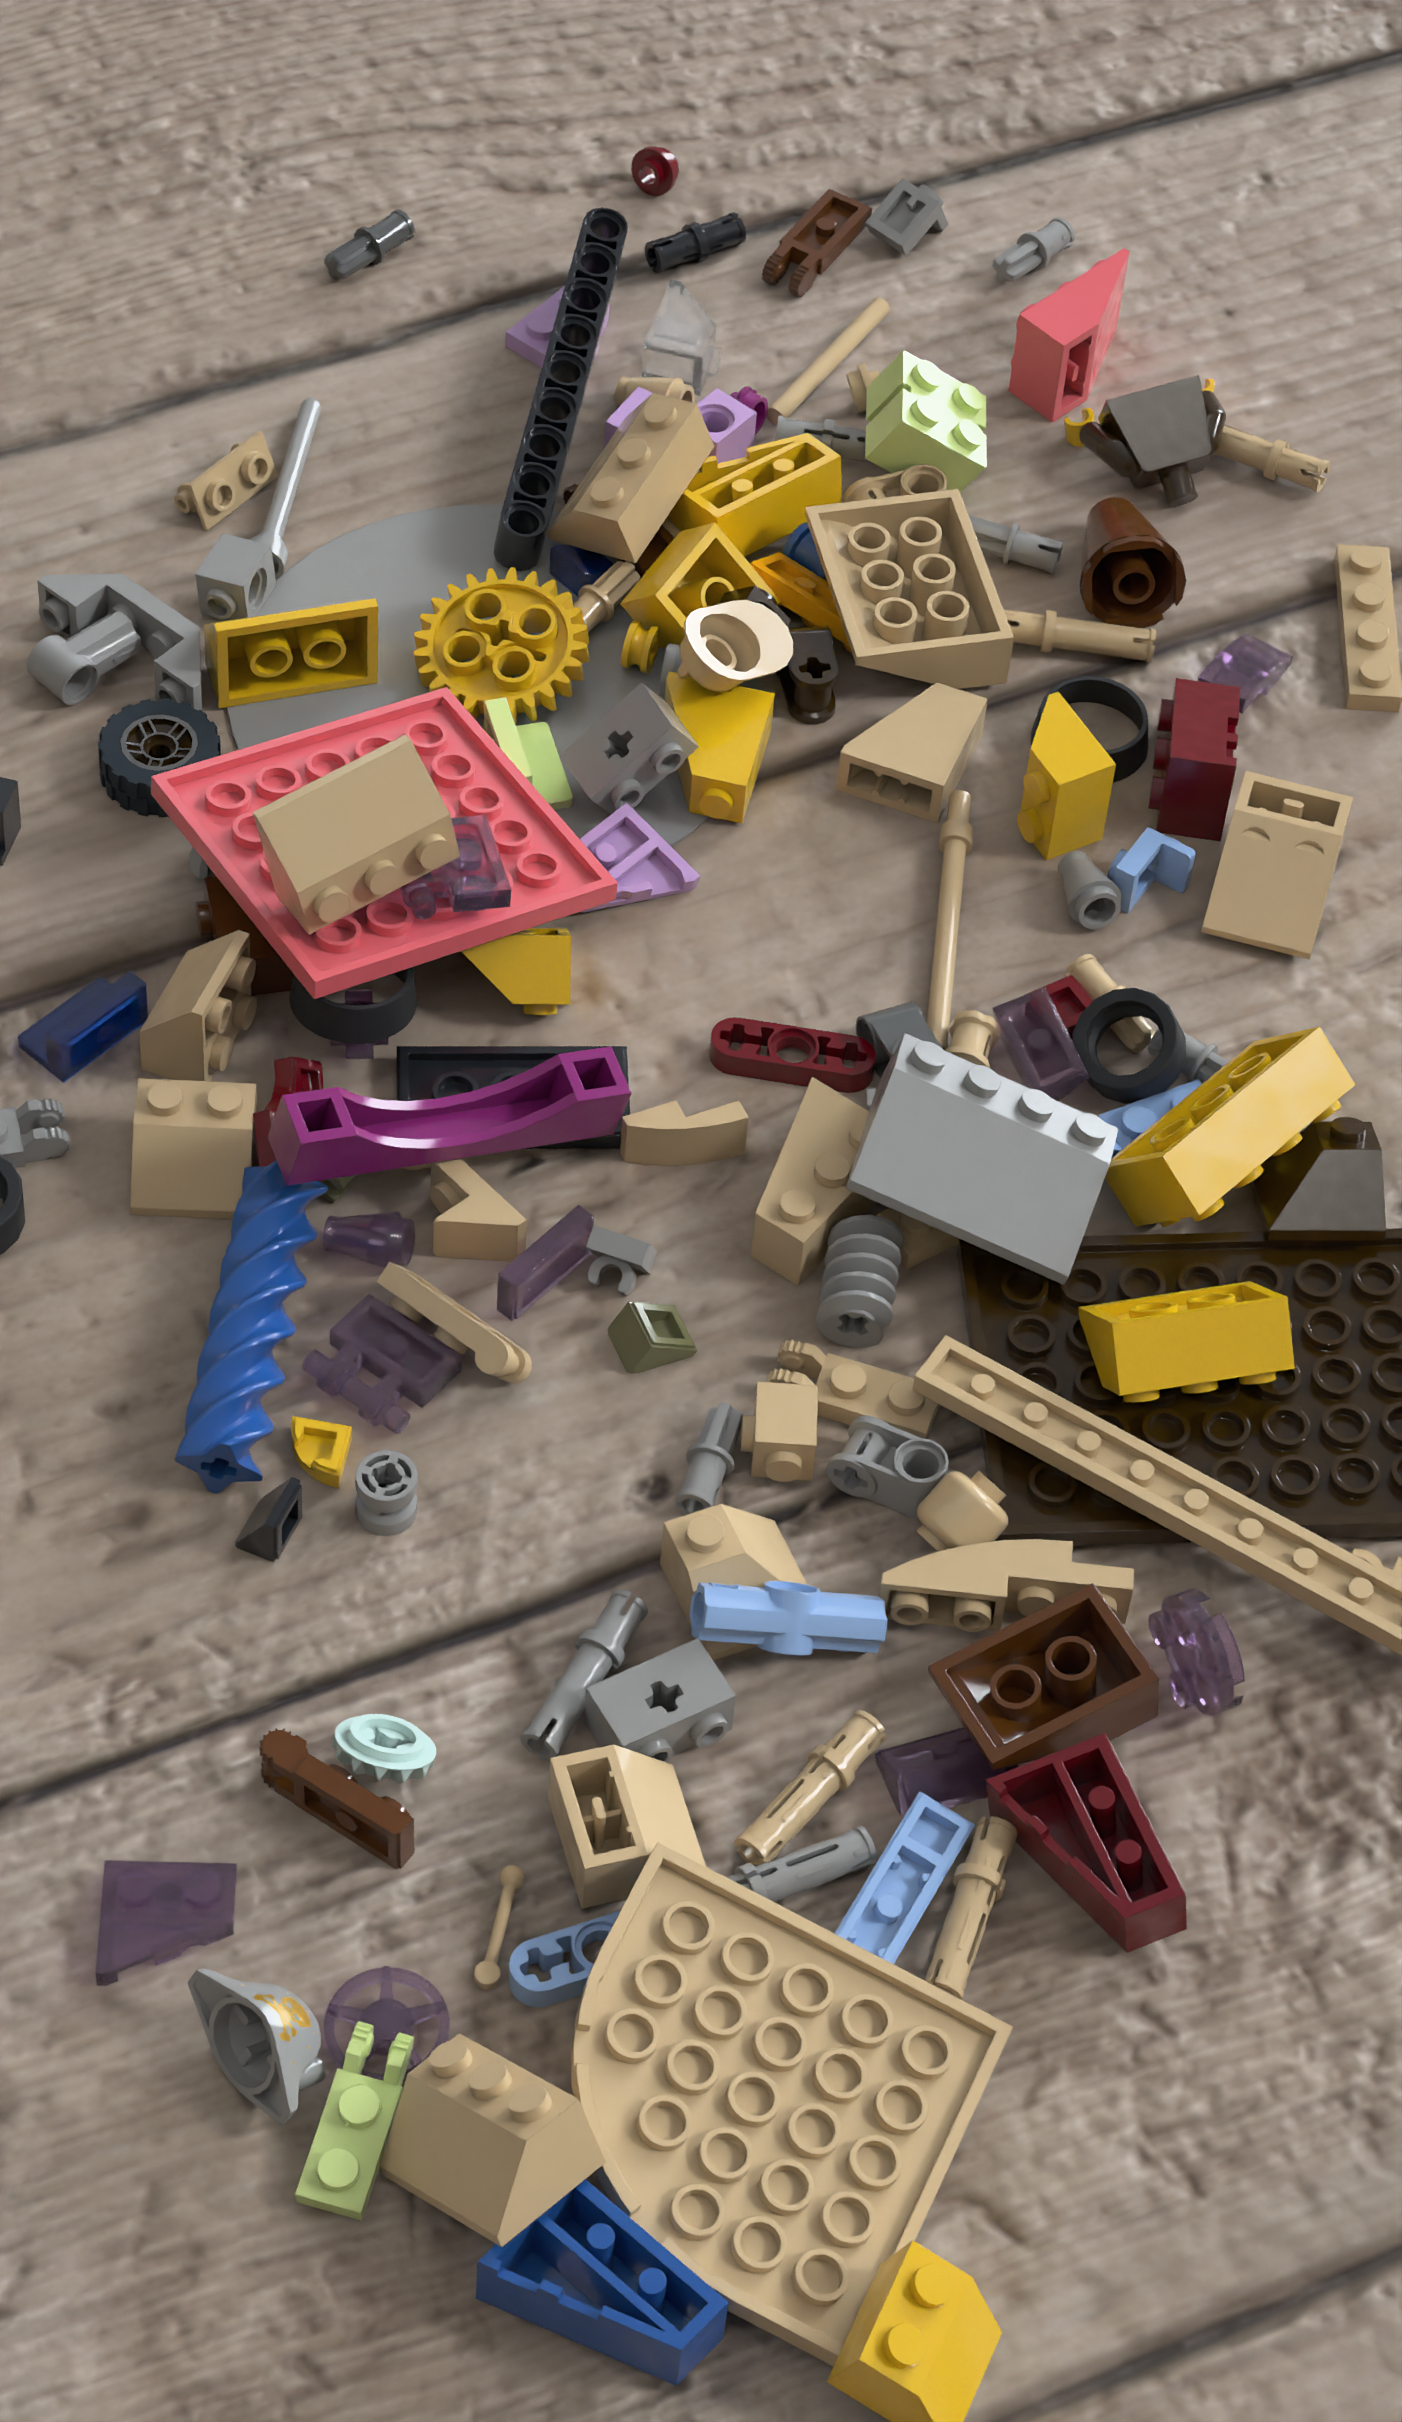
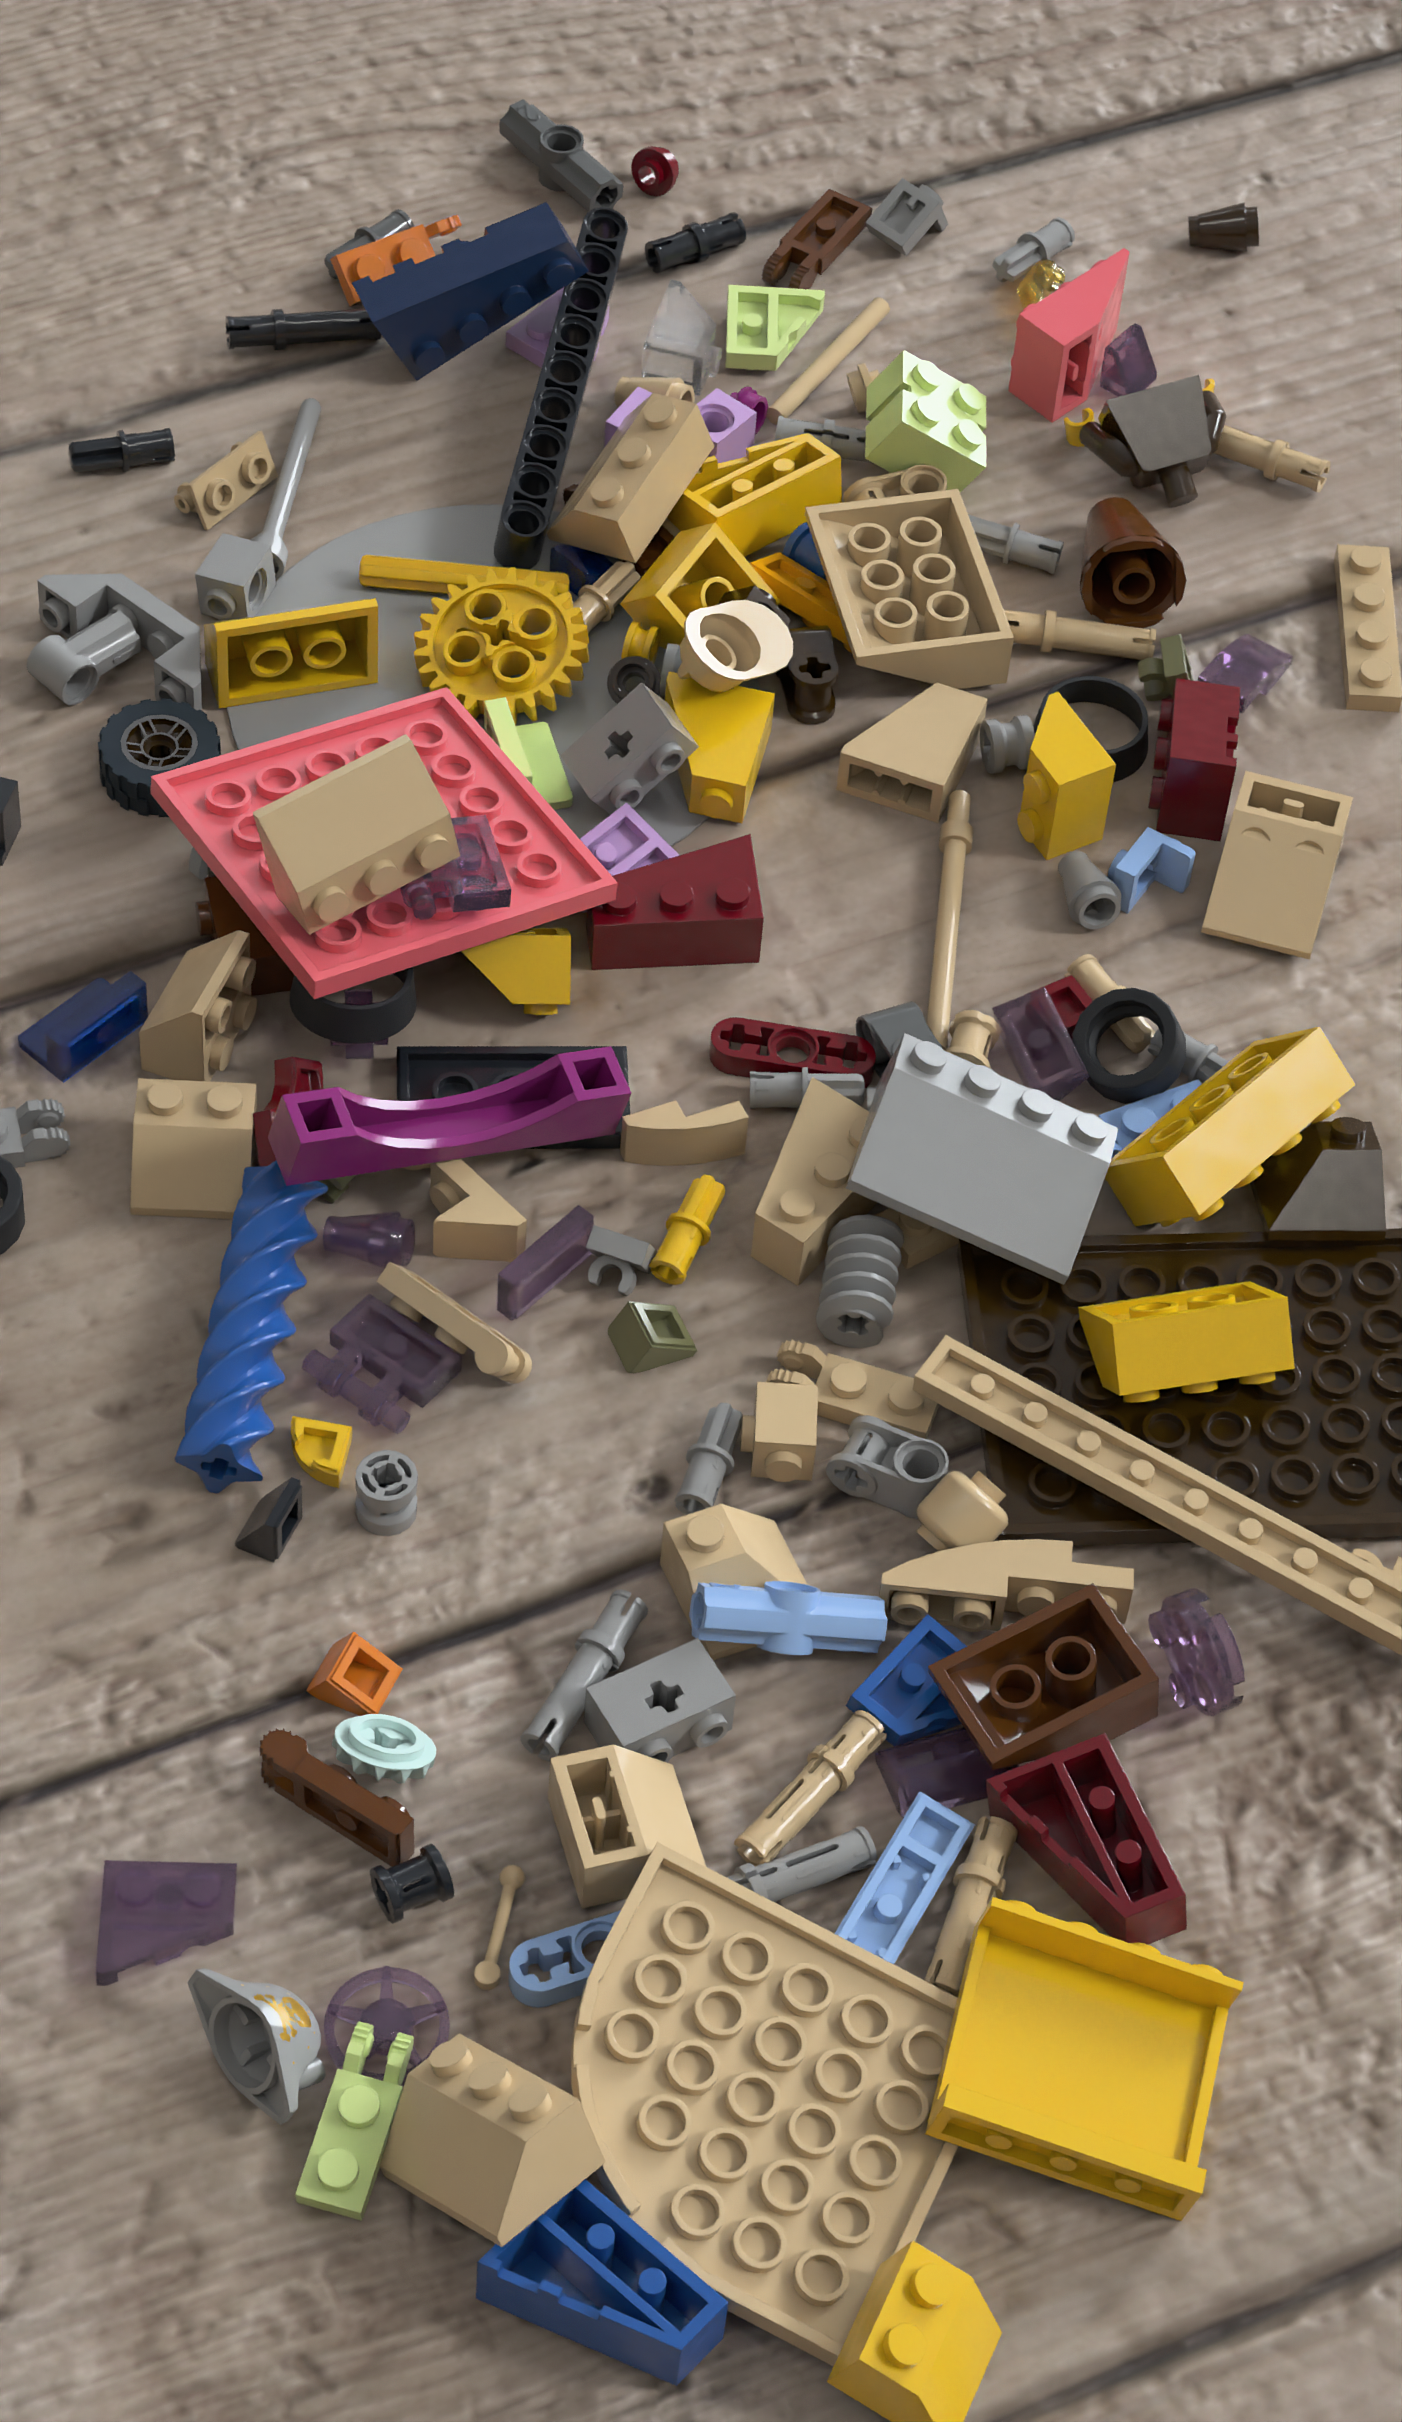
none -> black axle [68,428,175,472]
none -> black pin [225,309,382,350]
none -> orange slope [306,1632,403,1716]
none -> orange hinge [330,215,462,307]
none -> dark blue wedge [352,202,589,381]
none -> yellow axle [359,554,570,595]
none -> black bush [370,1844,454,1924]
none -> dark grey piece [499,99,623,212]
none -> dark red wedge [586,834,764,970]
none -> dark brown plate [607,656,661,704]
none -> yellow axle [649,1175,725,1285]
none -> yellowish green wing [725,285,825,371]
none -> light grey axle [750,1067,864,1109]
none -> blue wing [846,1614,967,1747]
none -> yellow panel [925,1897,1244,2221]
none -> light grey wheel [980,715,1035,774]
none -> clear yellow arm [1017,259,1066,310]
none -> clear purple slope [1100,323,1157,397]
none -> olive tile [1138,634,1194,701]
none -> dark brown cone [1188,202,1259,252]

